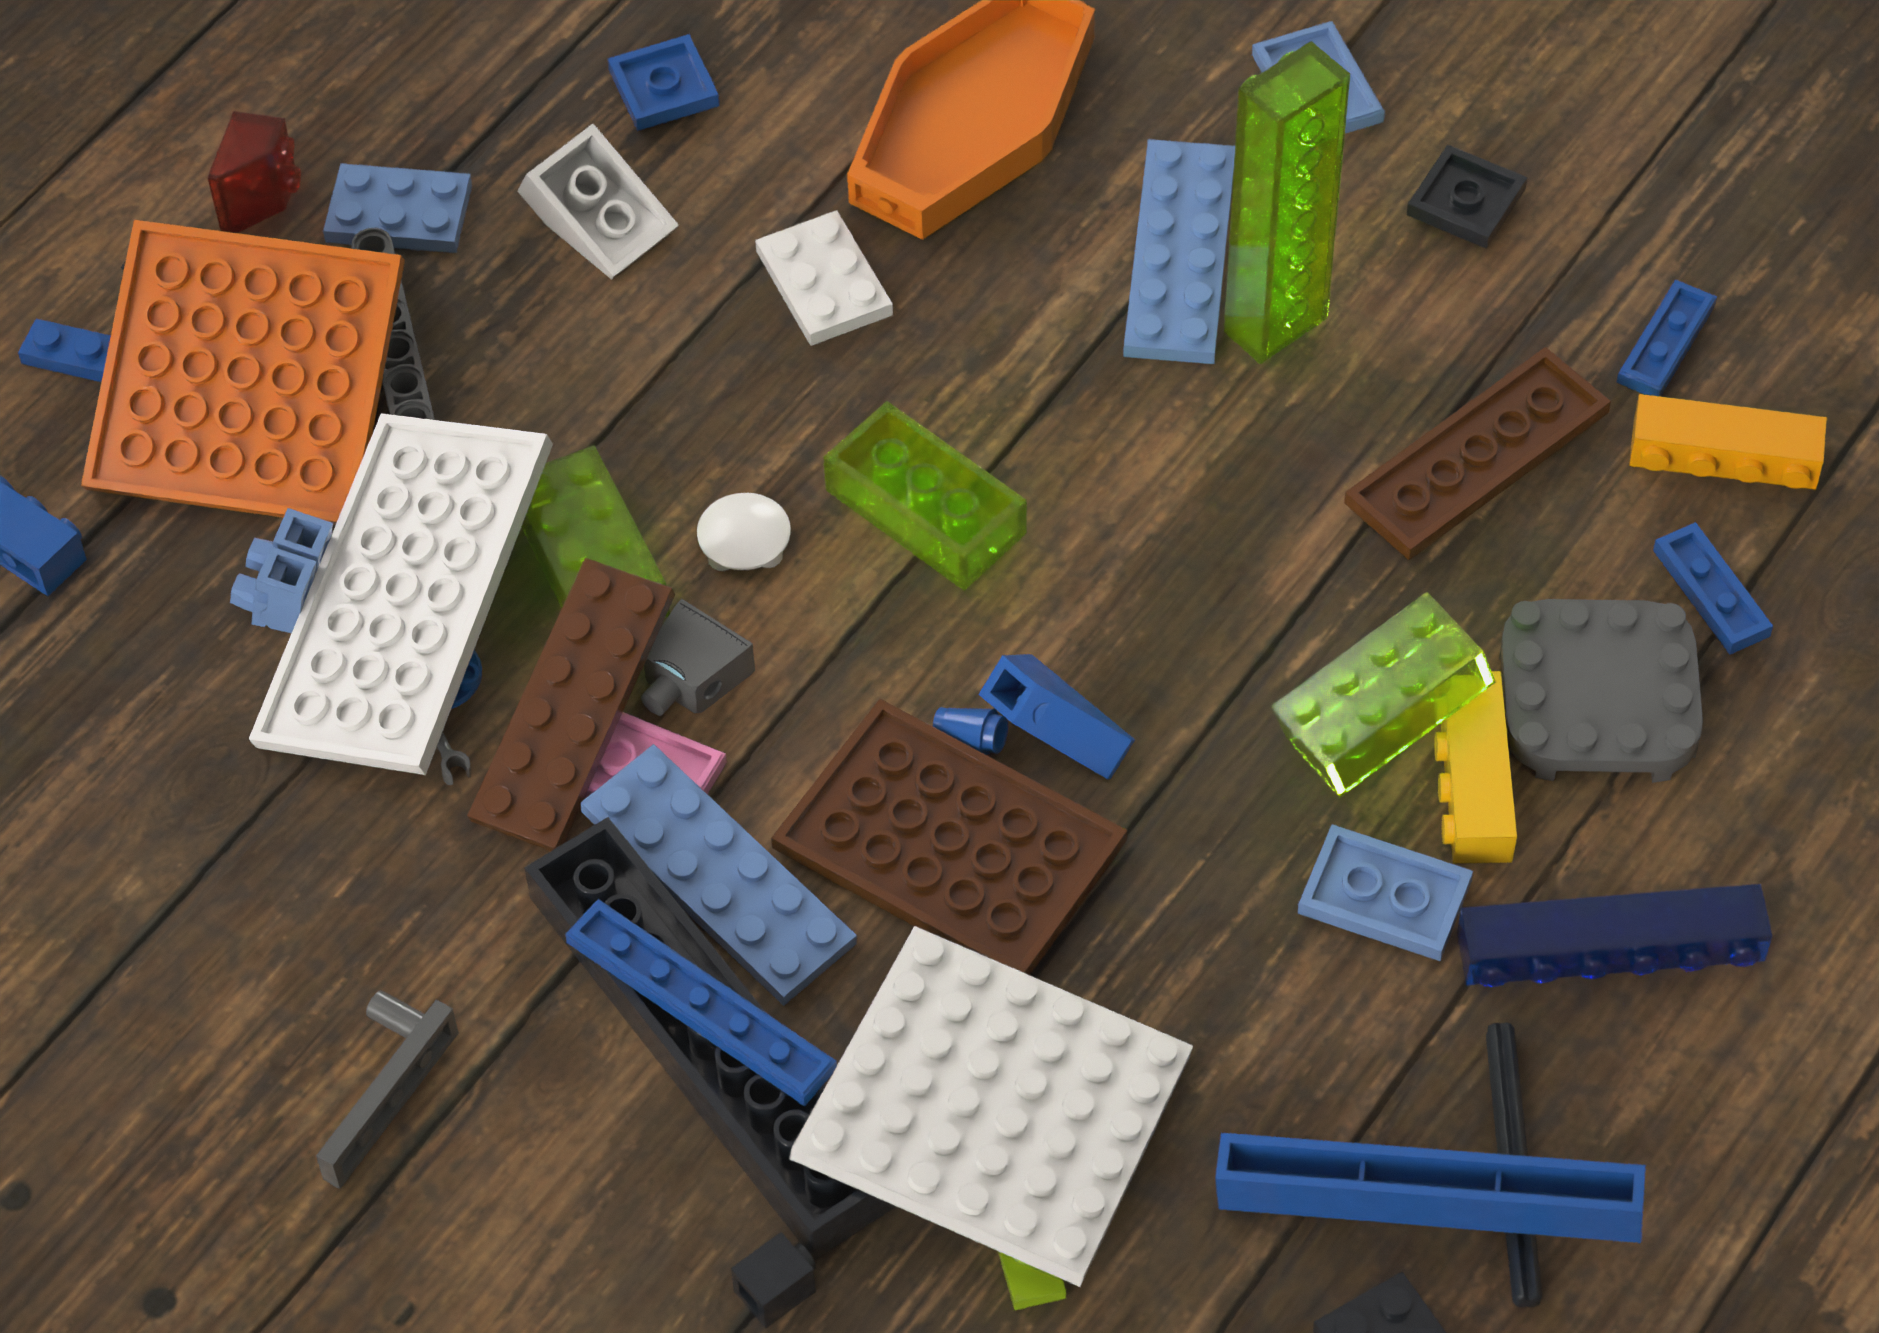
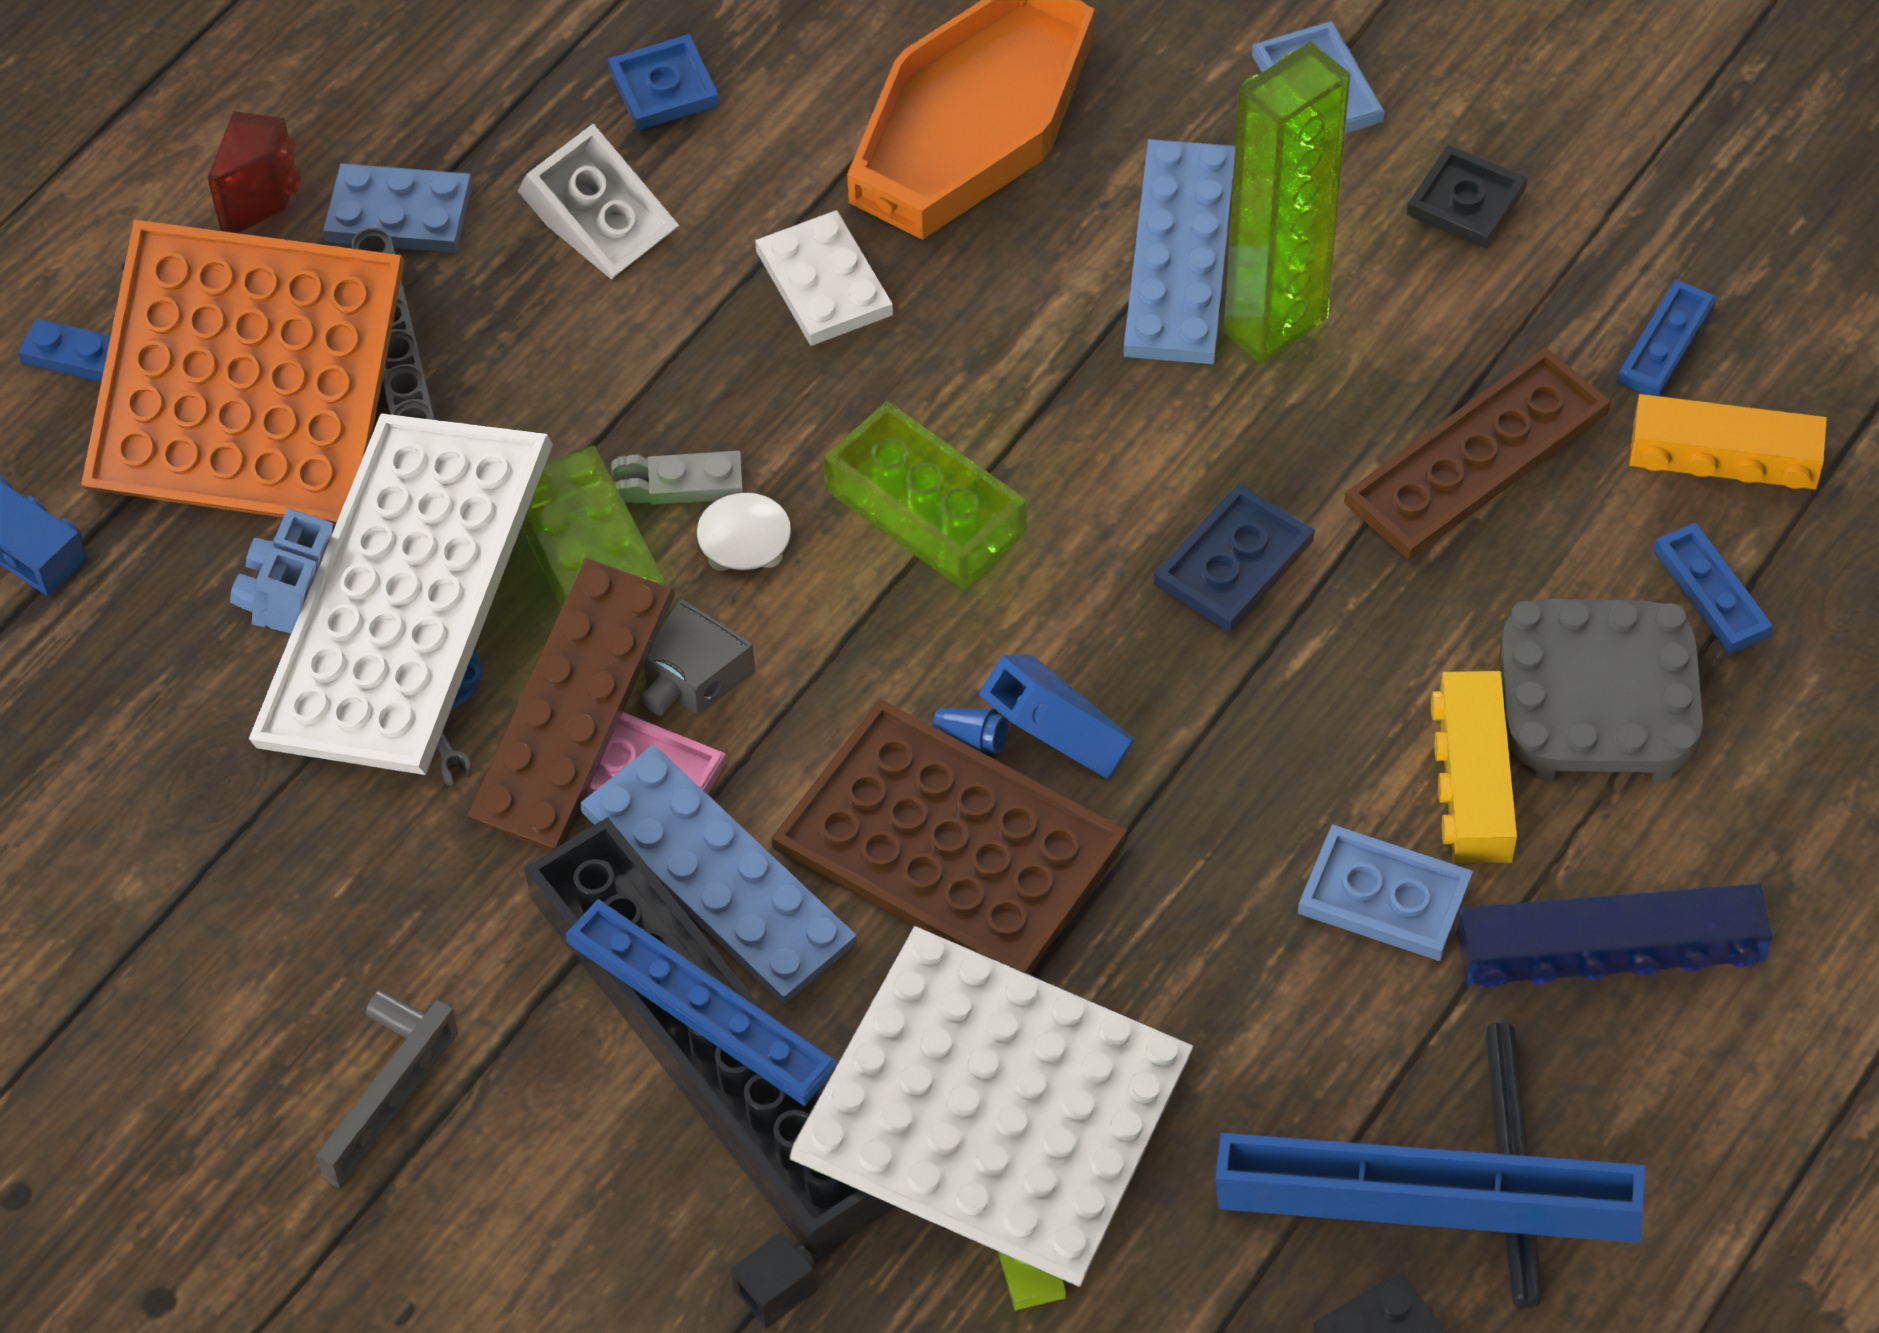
clear neon green brick [1271,592,1496,798] -> none
none -> light grey hinge [611,451,743,505]
none -> dark blue plate [1154,484,1315,632]

